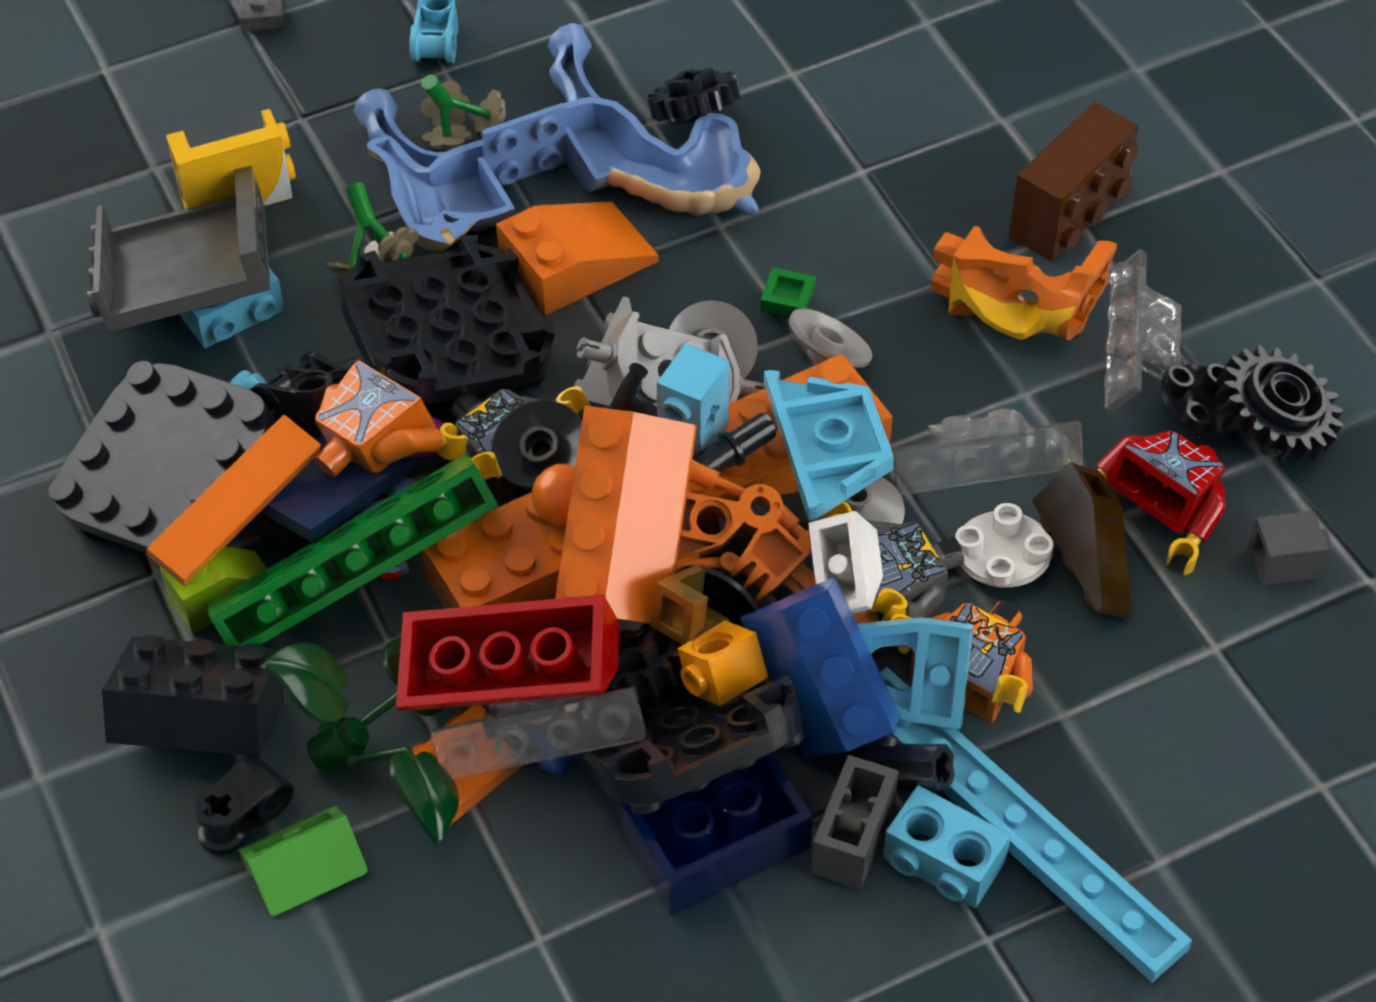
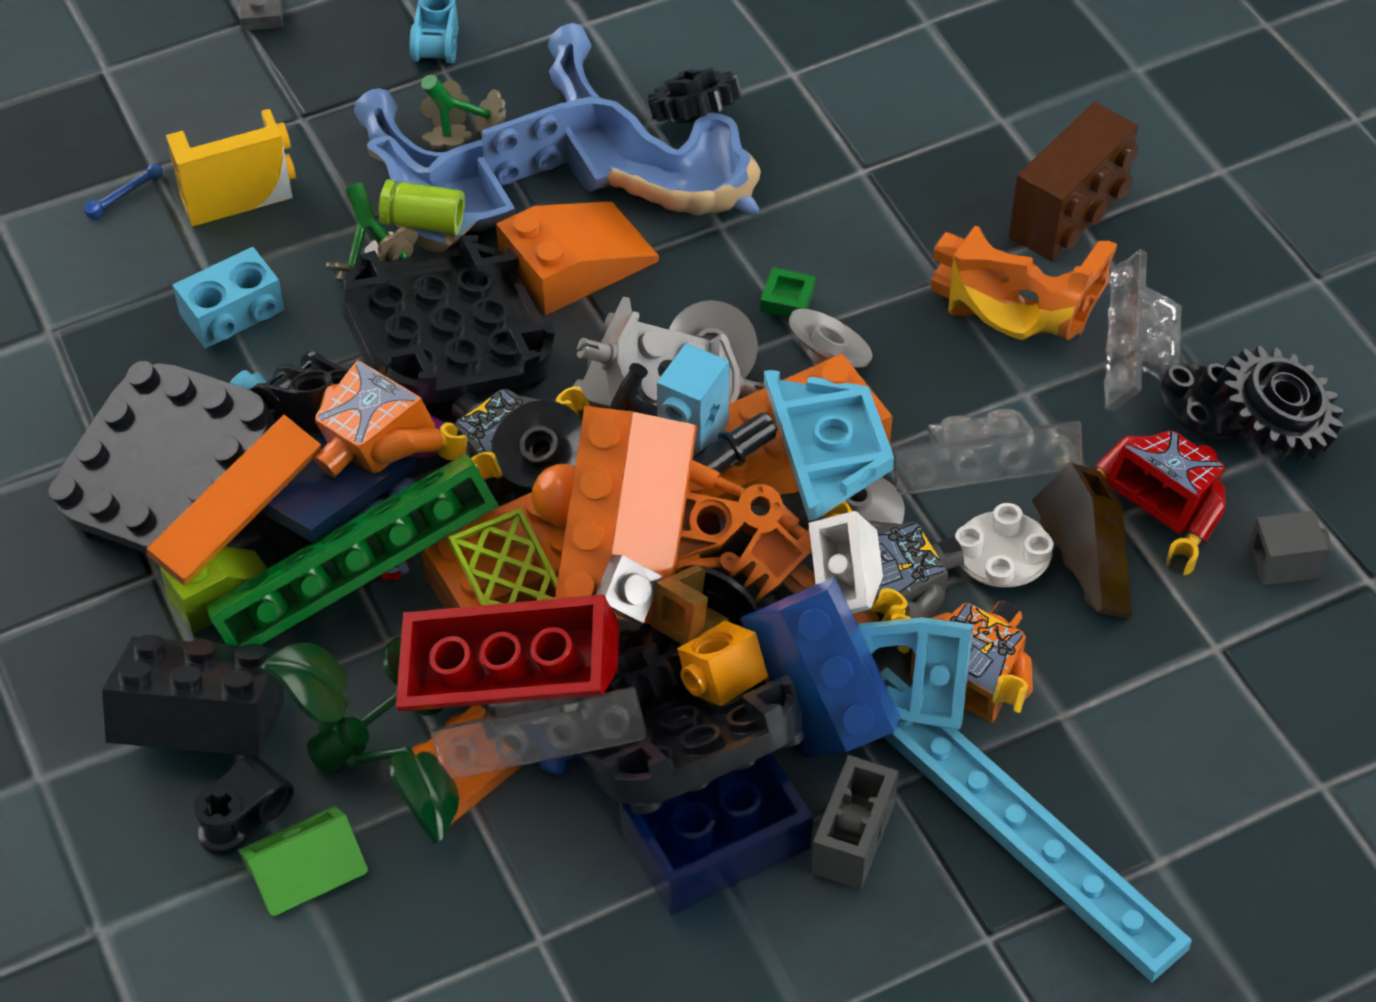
dark grey panel [87,166,271,332] -> none
black piece [855,735,955,791] -> none
medium azure brick [883,785,1011,909] -> none
none -> blue hinge [84,163,163,219]
none -> lime piece [379,179,465,236]
none -> lime window [448,508,558,606]
none -> plate [595,554,662,623]

